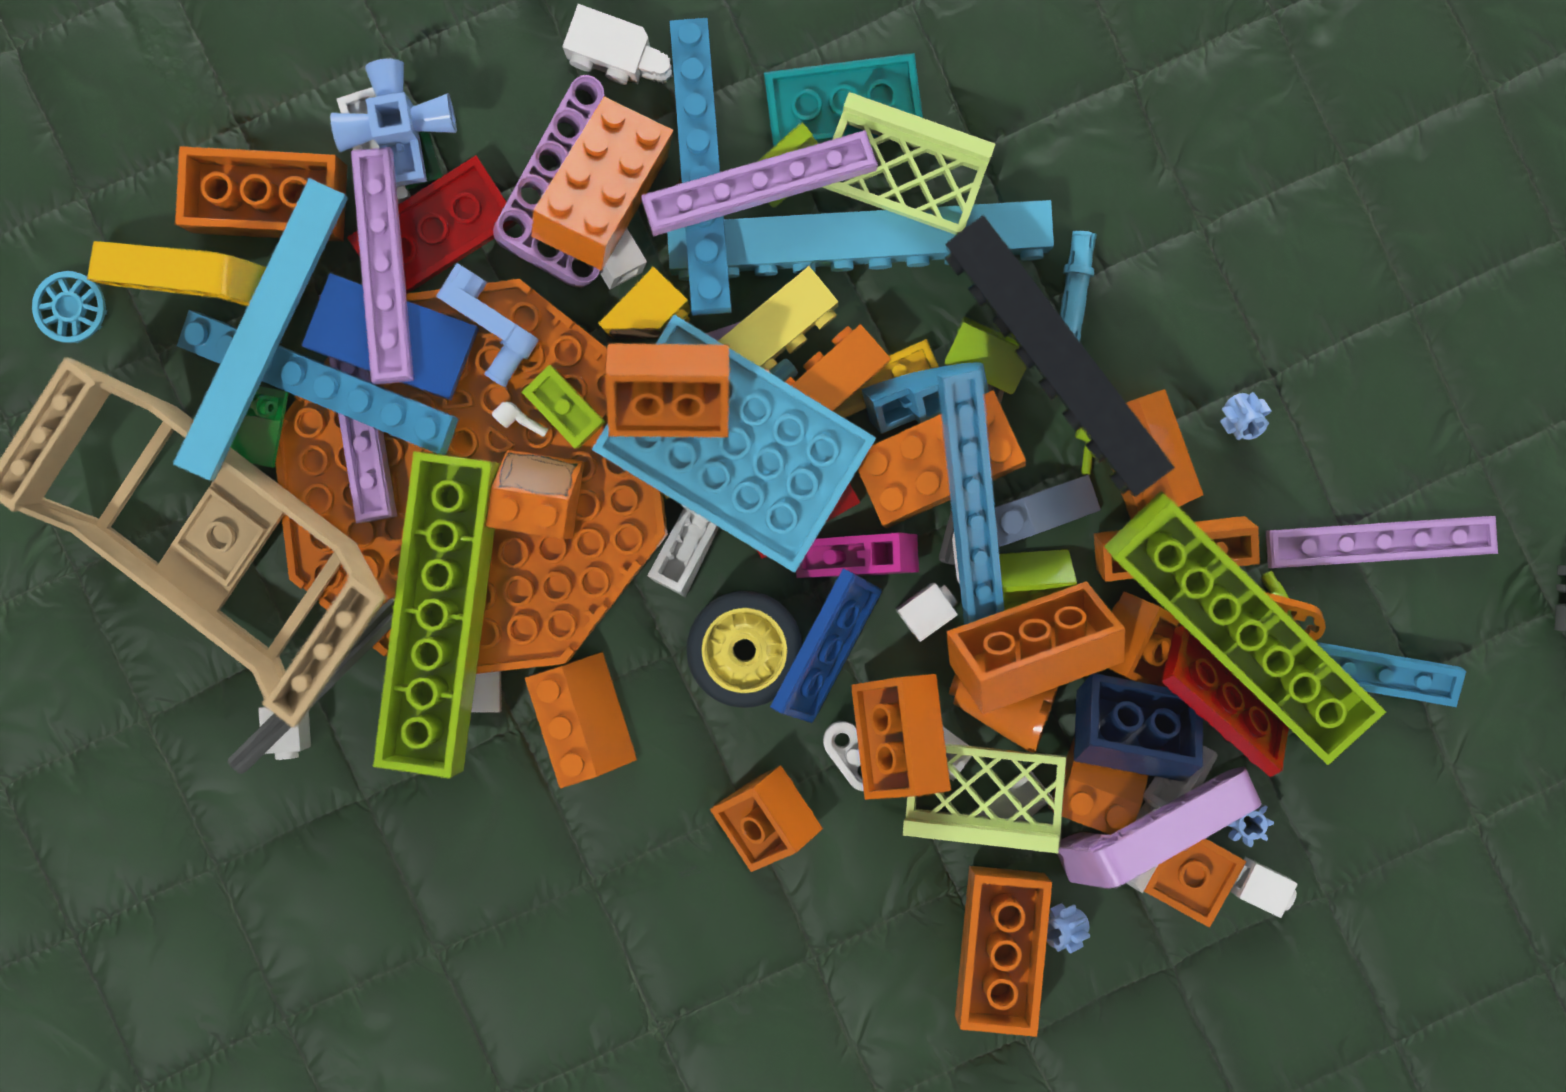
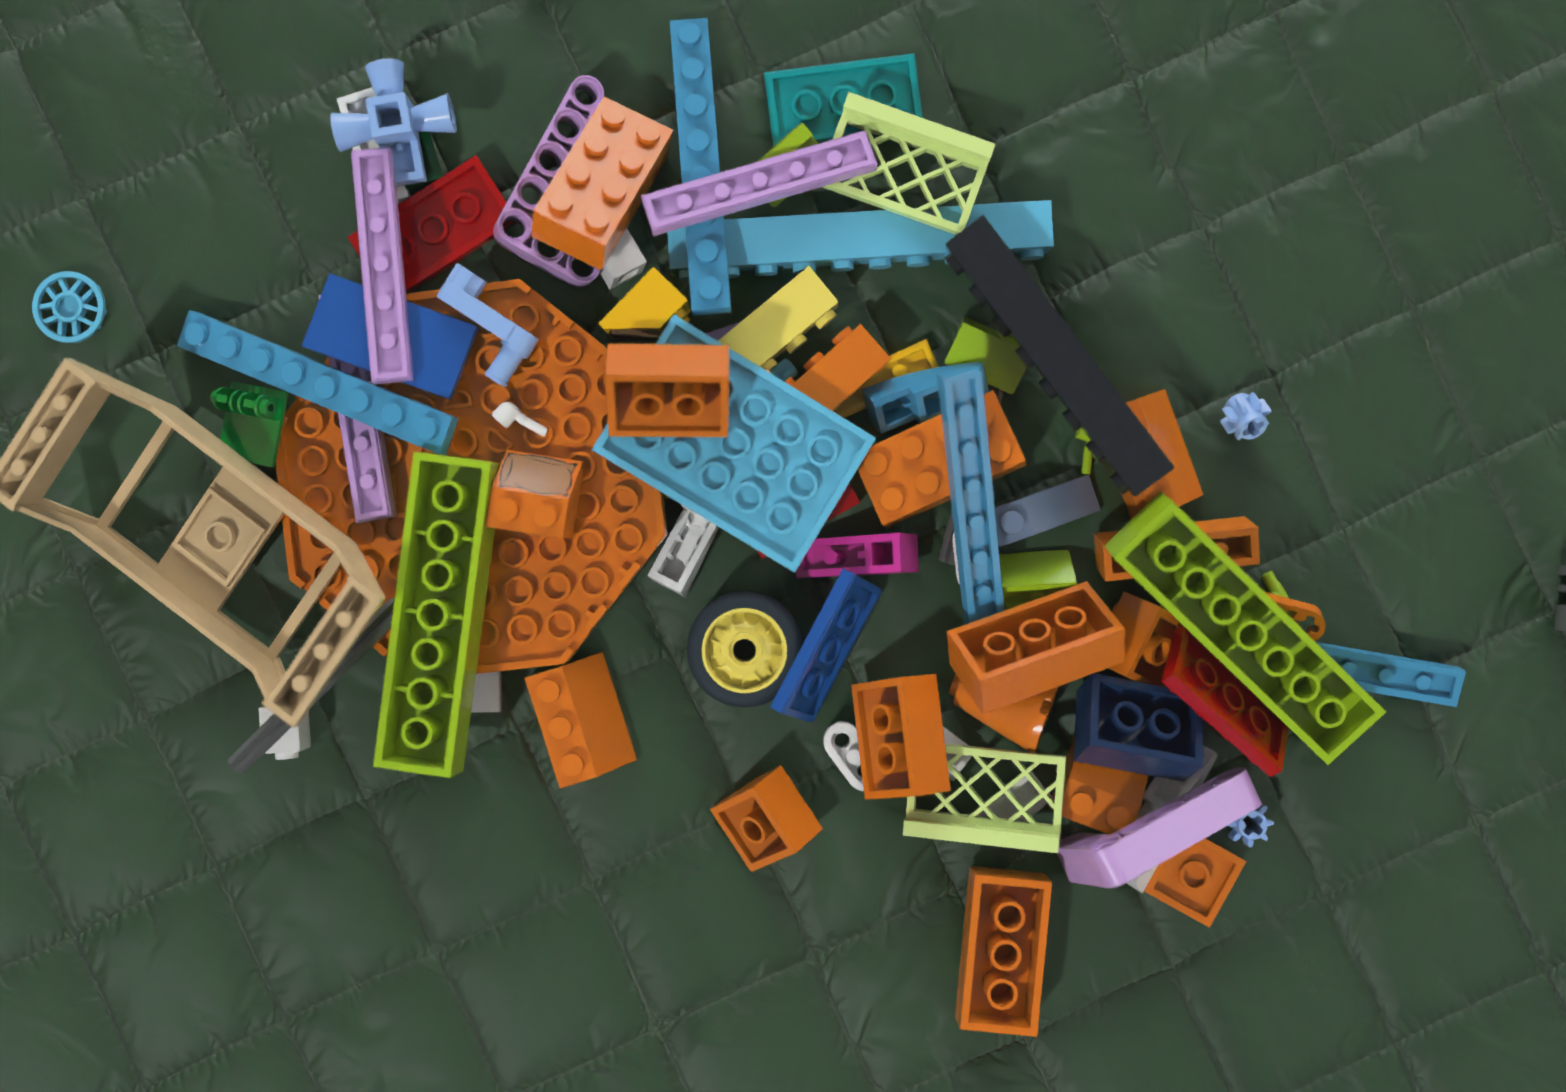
yellow beam [87,241,266,306] -> none
medium azure tile [173,178,348,482] -> none
orange brick [175,146,348,241] -> none
lime plate [522,365,606,449] -> none
white hinge [562,4,673,85] -> none
white brick [895,583,958,642] -> none
light blue gear [1047,903,1090,954] -> none
medium azure pin [1060,231,1097,341] -> none
white brick [1230,857,1298,918] -> none
lavender tile [1266,516,1498,568] -> none

